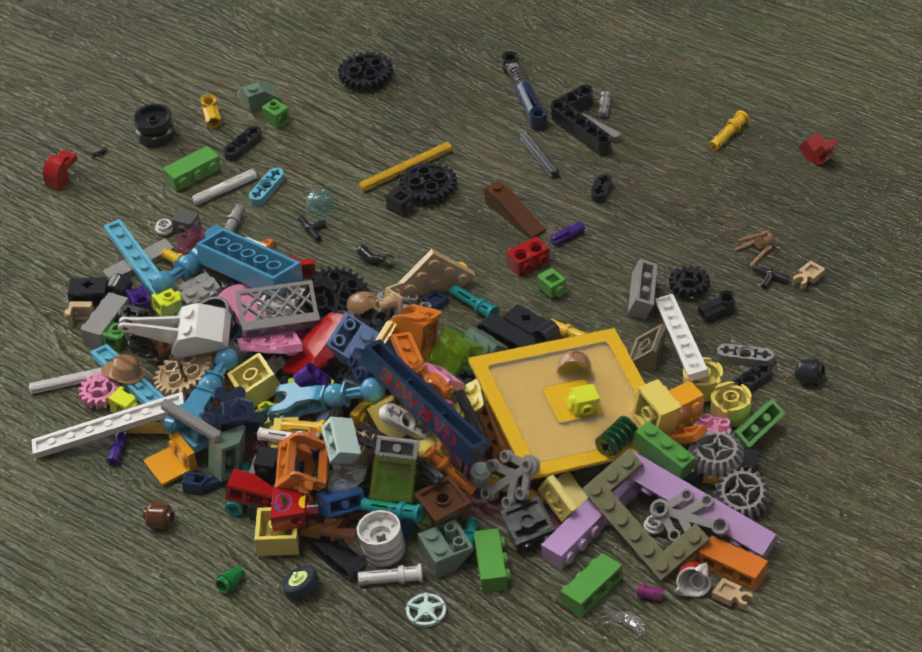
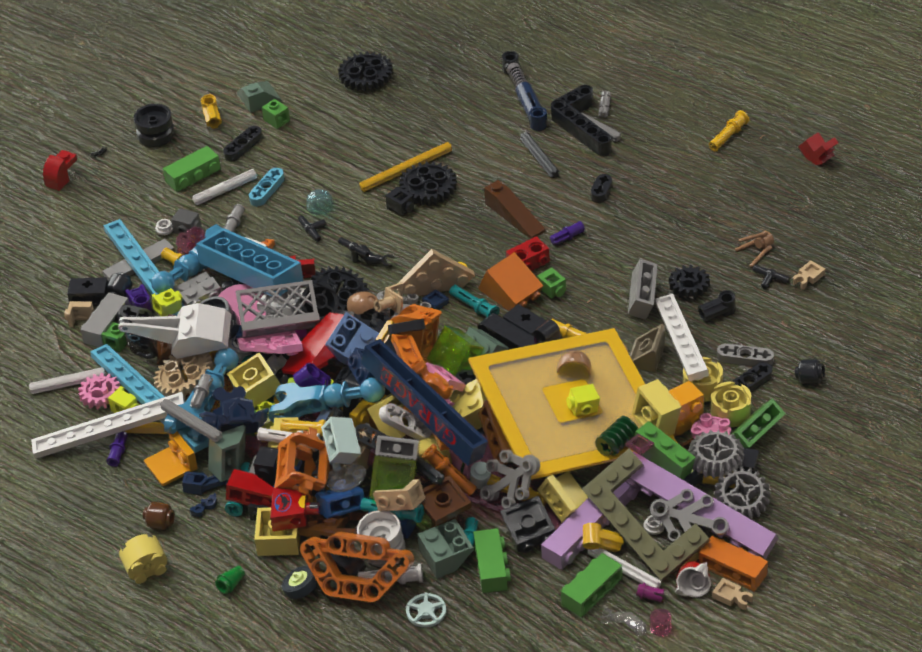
medium nougat piece [101,354,144,384] -> none
black axle [454,389,493,453] -> none
orange plate [669,425,708,445] -> none
none -> light yellow brick [119,534,167,584]
none -> light grey axle [190,374,213,410]
none -> dark blue piece [190,493,217,517]
none -> orange piece [300,532,414,602]
none -> black piece [338,237,370,263]
none -> tan bracket [373,479,425,511]
none -> black beam [387,319,426,335]
none -> orange slope [478,252,544,311]
none -> yellow piece [583,523,623,552]
none -> white axle [588,548,661,588]
none -> clear pink slope [625,434,654,455]
none -> clear pink wheel [650,608,672,636]

